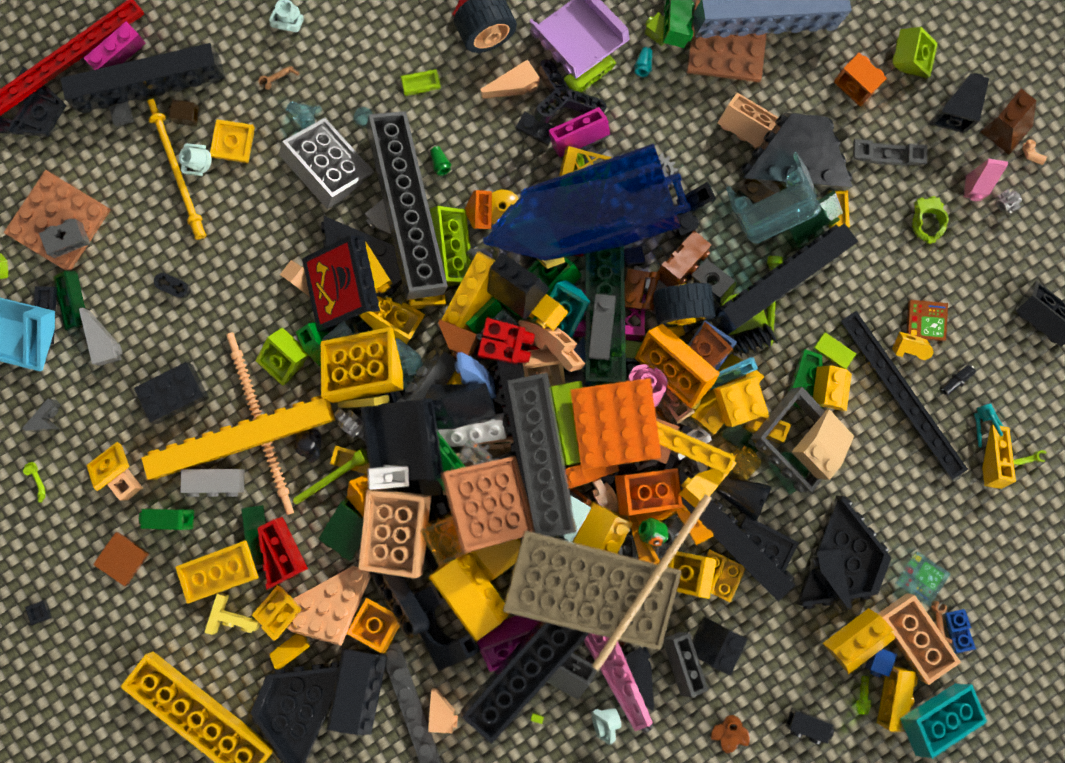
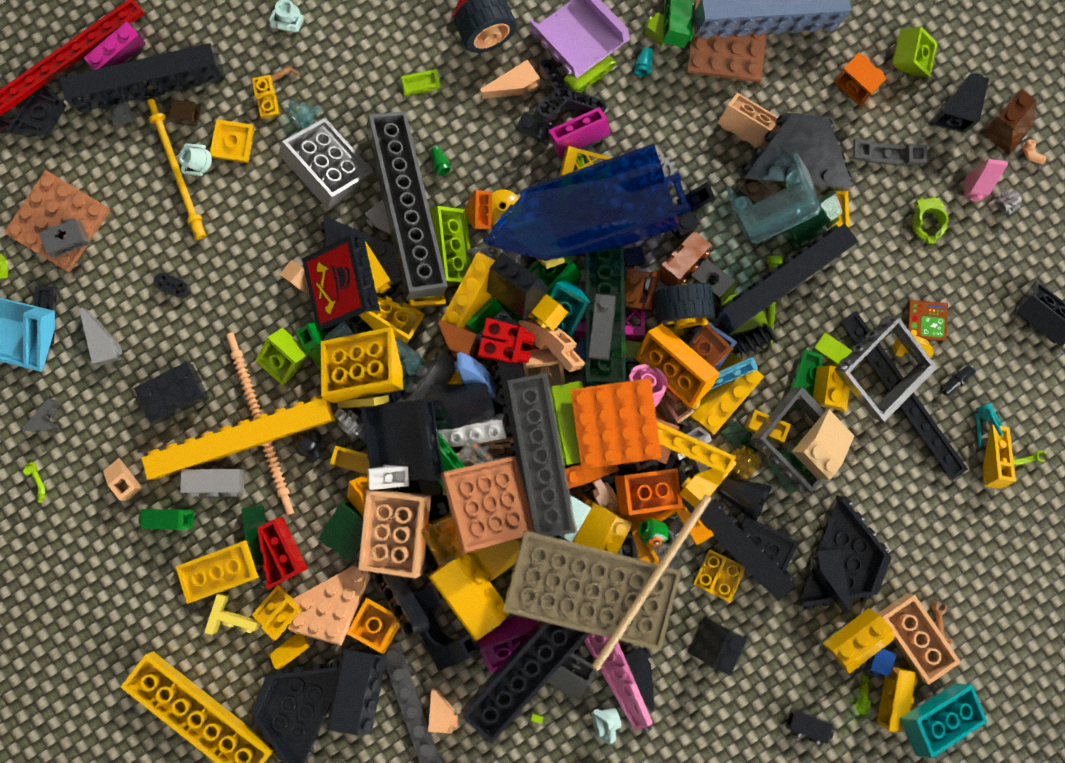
black tile [25,600,52,626] -> none
dark green slope [53,270,85,331] -> none
yellow tile [86,442,129,491] -> none
dark orange tile [93,532,150,586] -> none
lime piece [293,448,369,504] -> none
clear light blue piece [354,107,372,126] -> none
dark grey brick [663,632,708,698] -> none
yellow brick [668,551,717,599] -> none
dark orange plate [711,715,750,754] -> none
yellow brick [713,376,769,427] -> none
clear light blue tile [895,551,950,606] -> none
blue slope [945,609,976,654] -> none
none -> yellow slope [252,75,280,119]
none -> yellow hinge [674,318,708,331]
none -> dark grey window [834,316,937,422]

